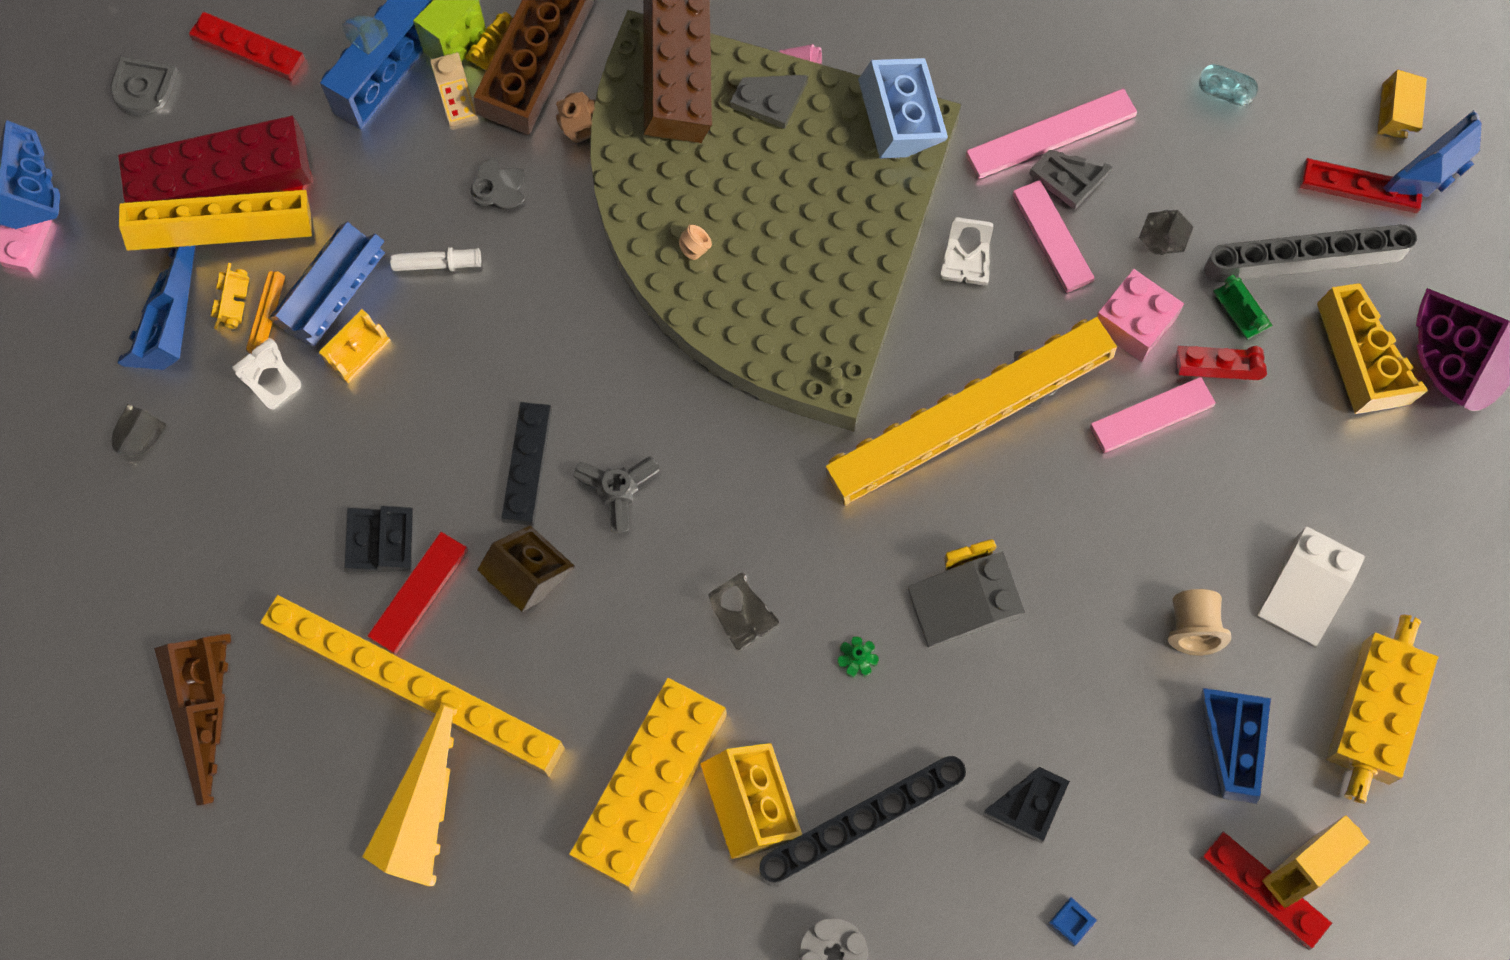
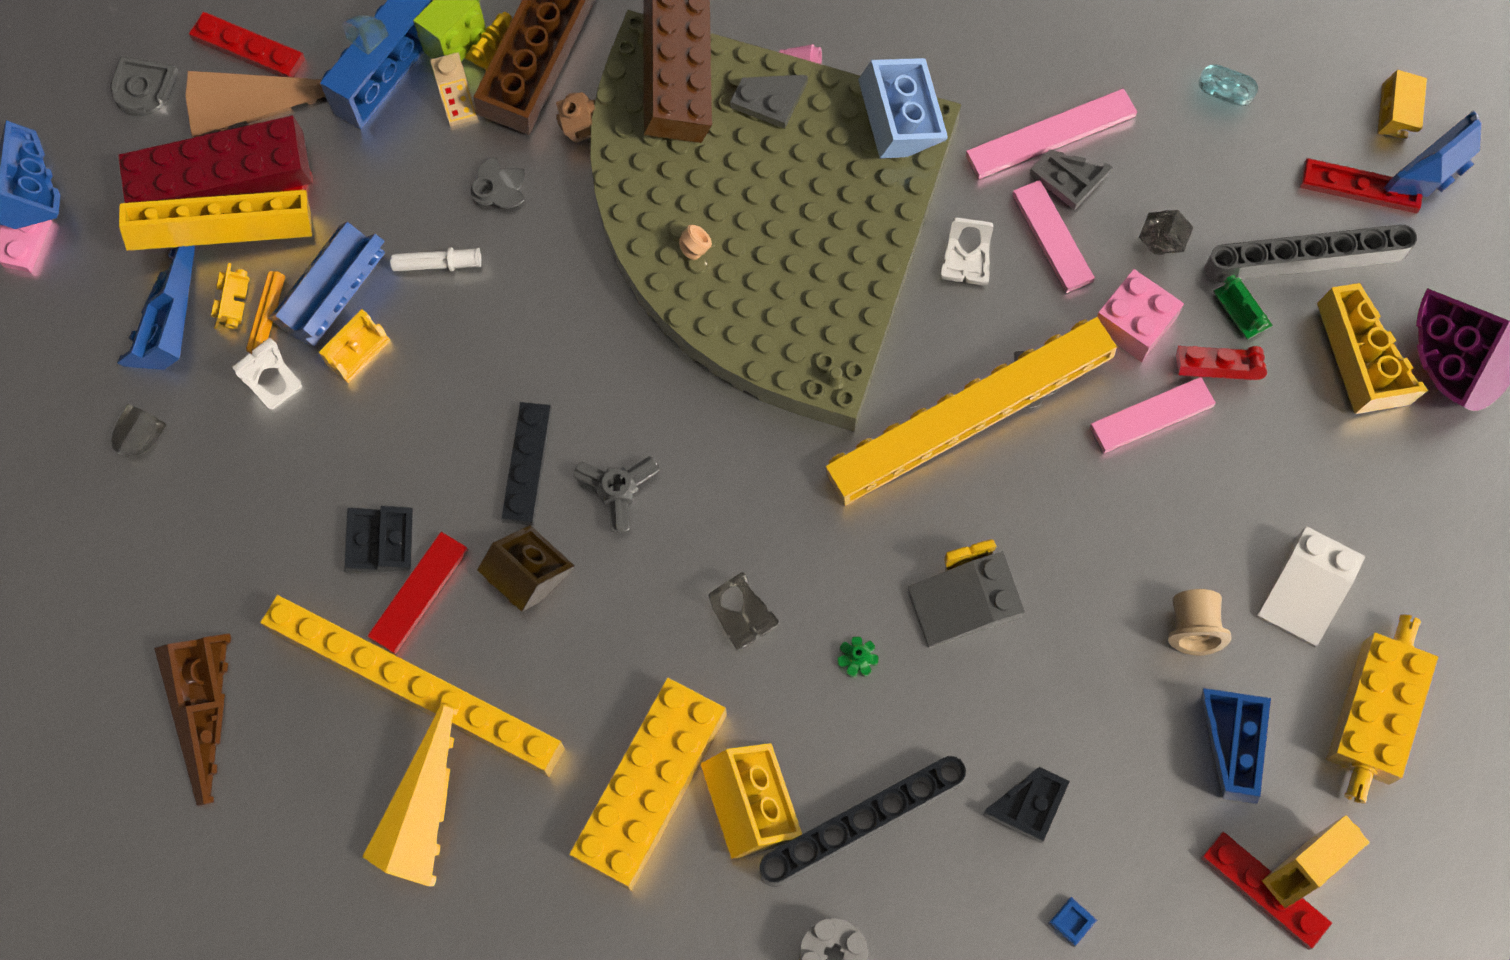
none -> medium nougat wedge [186,71,325,138]

